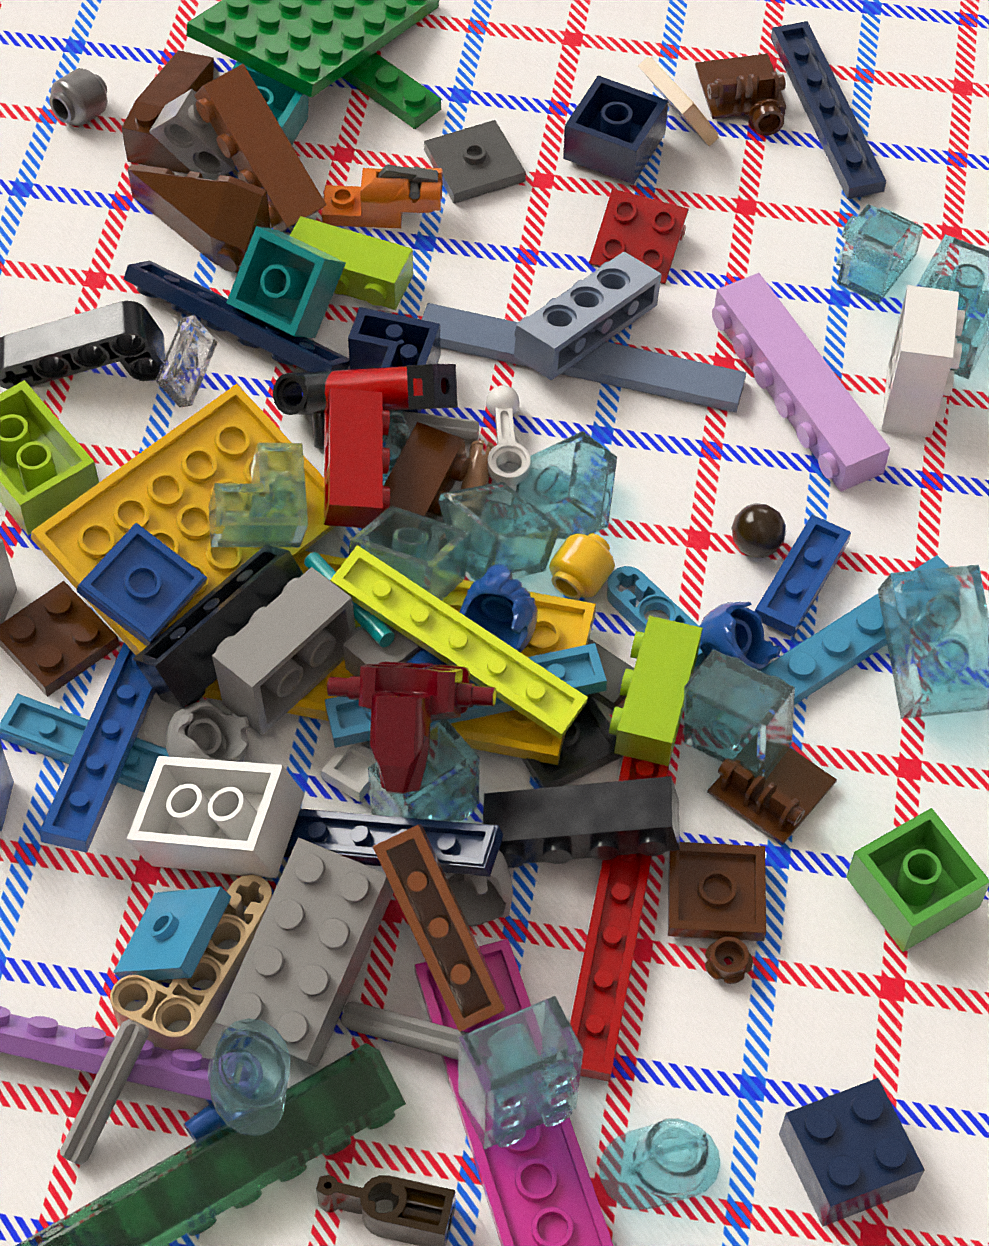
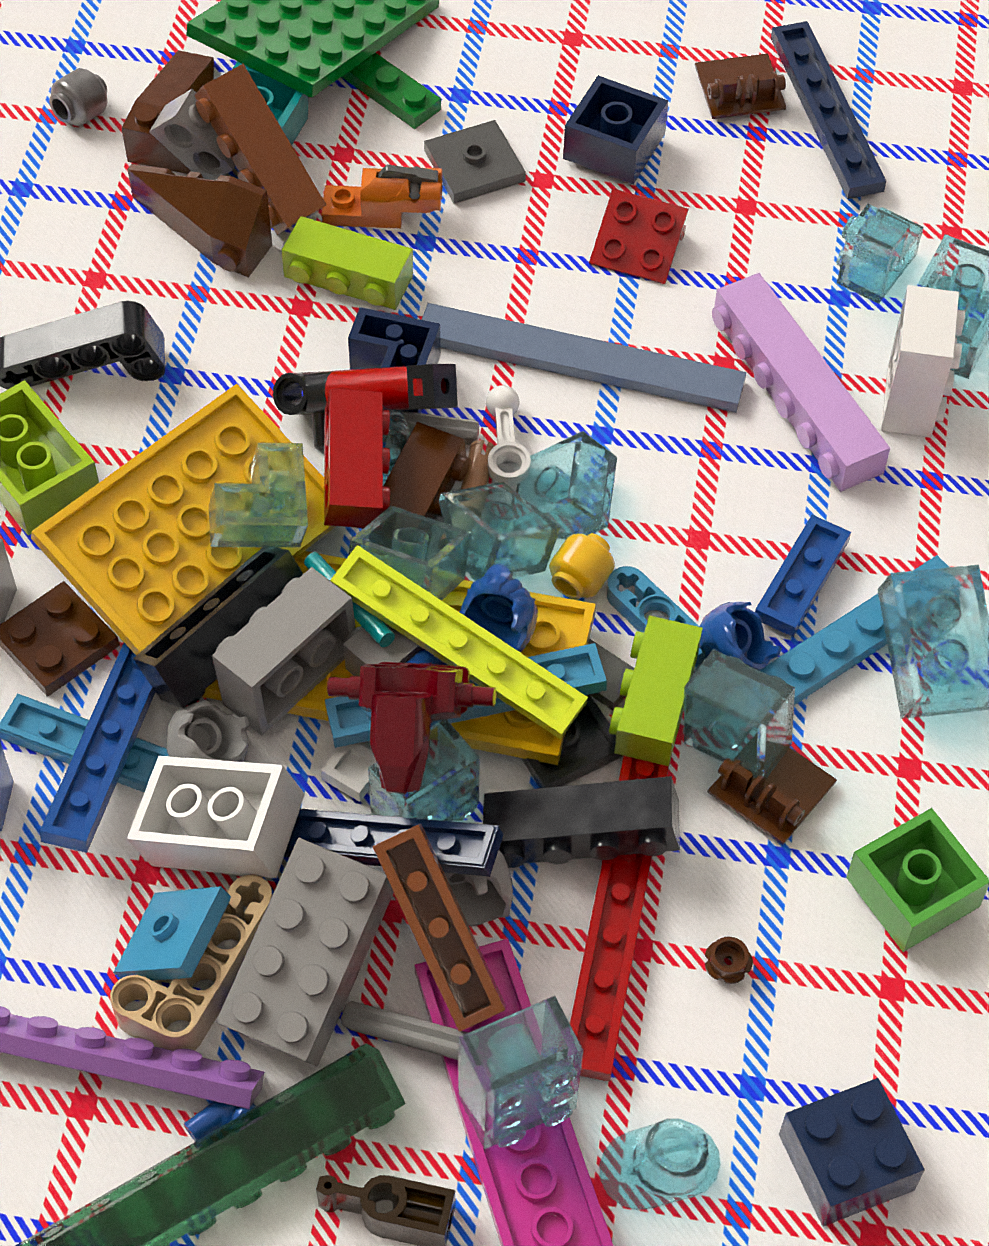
light grey axle [60,1019,149,1165] -> none
blue tile [77,523,207,646] -> none
dark blue plate [123,260,350,372] -> none
clear plate [156,316,218,408] -> none
clear light blue piece [208,1018,290,1136] -> none
teal brick [226,226,346,338] -> none
sand blue brick [514,252,661,380] -> none
tile [638,57,719,146] -> none
reddish brown plate [668,842,766,941] -> none
dark brown piece [731,503,786,558] -> none
reddish brown plate [748,99,785,136] -> none

